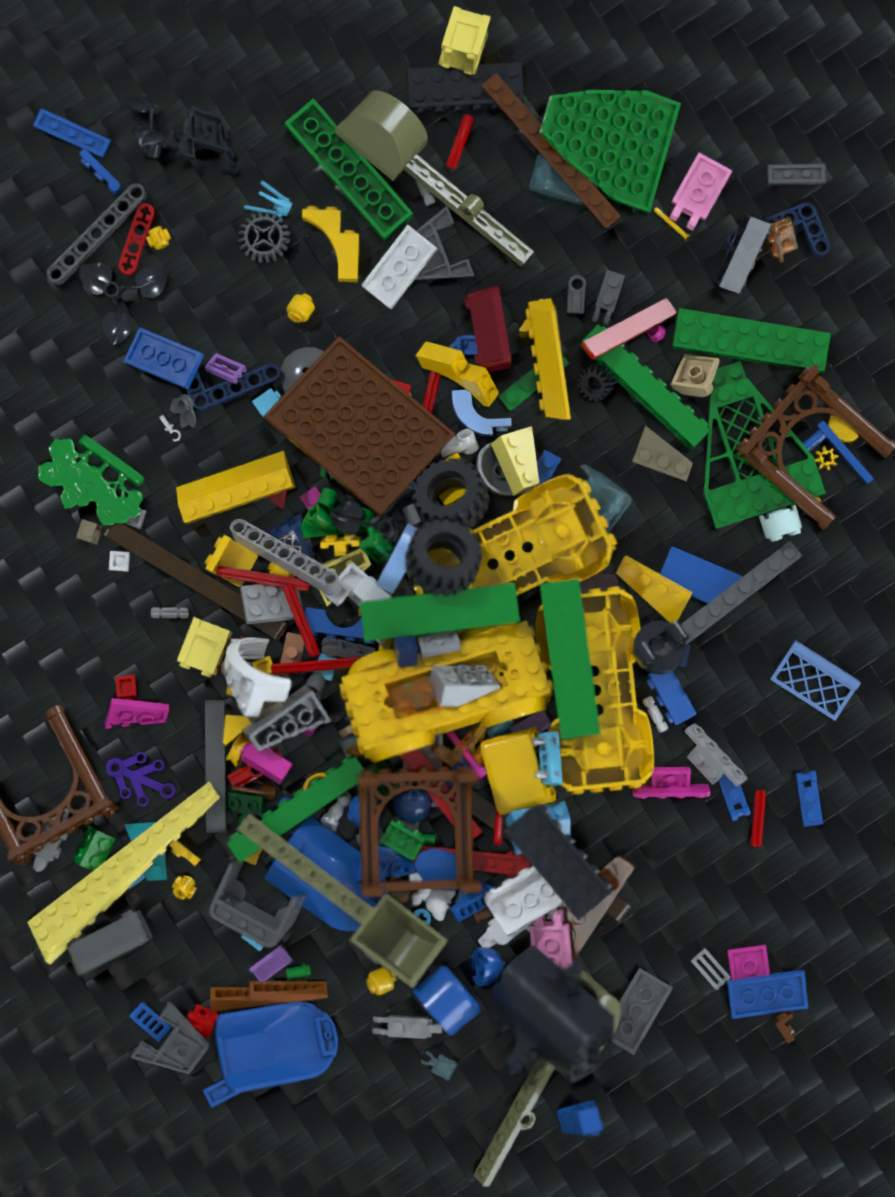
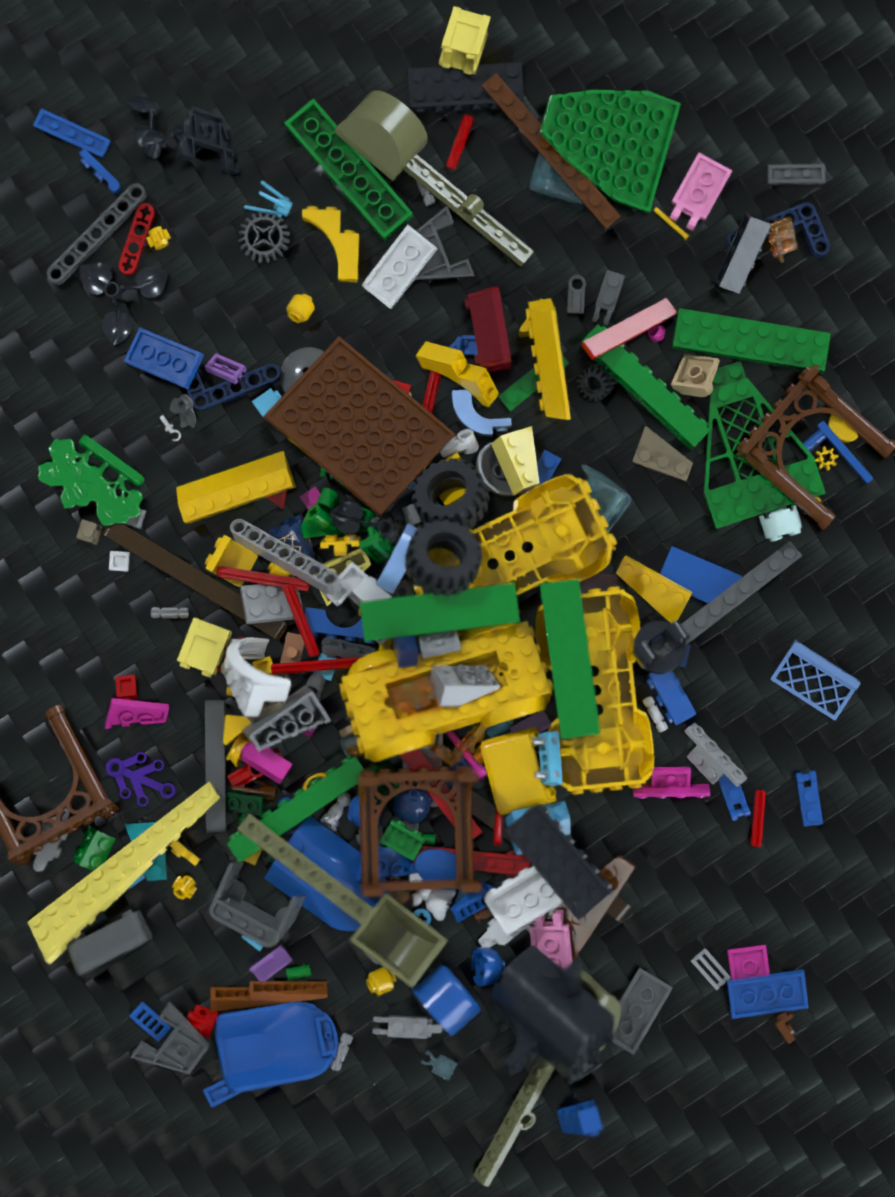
none -> light grey axle [330,1033,353,1071]

